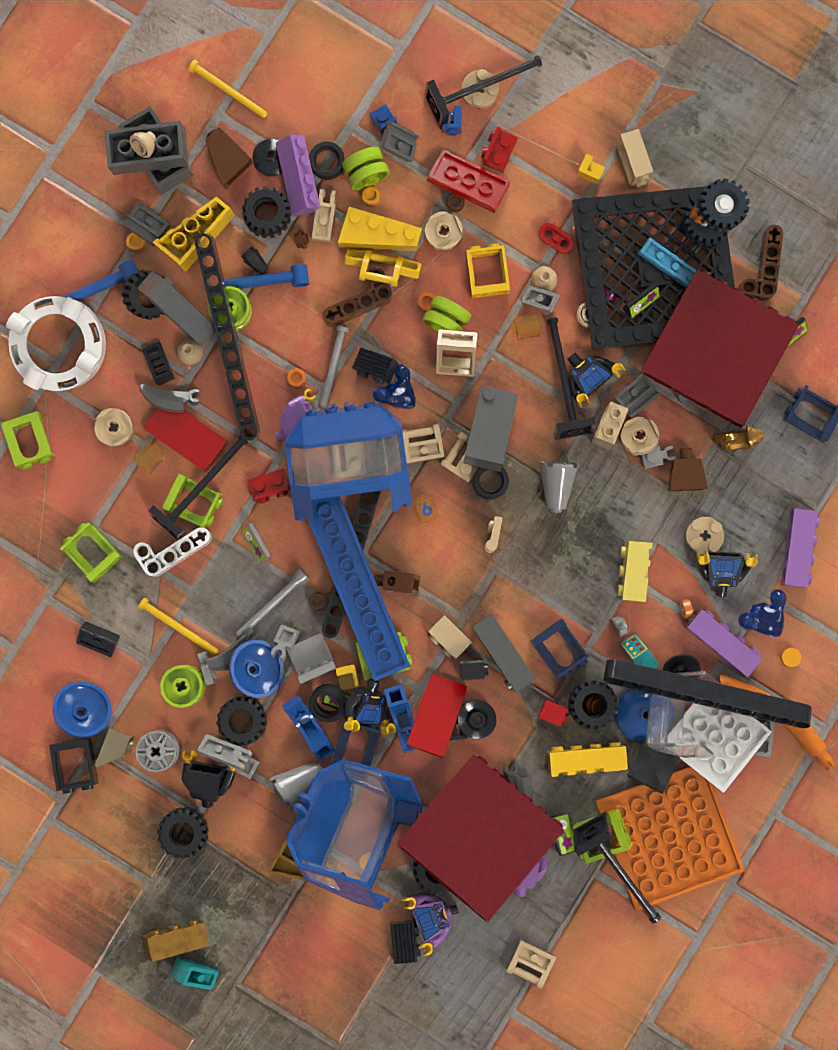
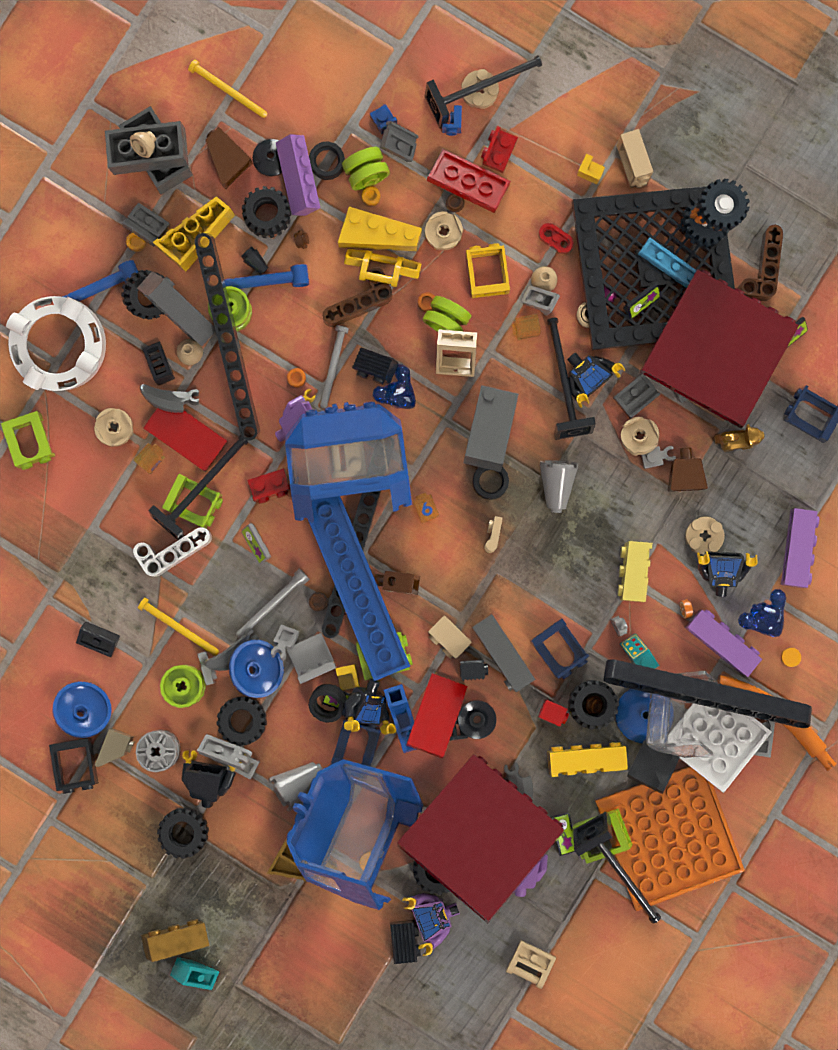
lime panel [60,522,123,583] -> none
blue arch [282,695,336,762] -> none
tan hinge [312,188,336,243] -> none
tan plate [402,424,444,464] -> none
tan plate [440,432,479,483] -> none
tan window [592,402,628,450] -> none
black dish [662,654,701,678] -> none

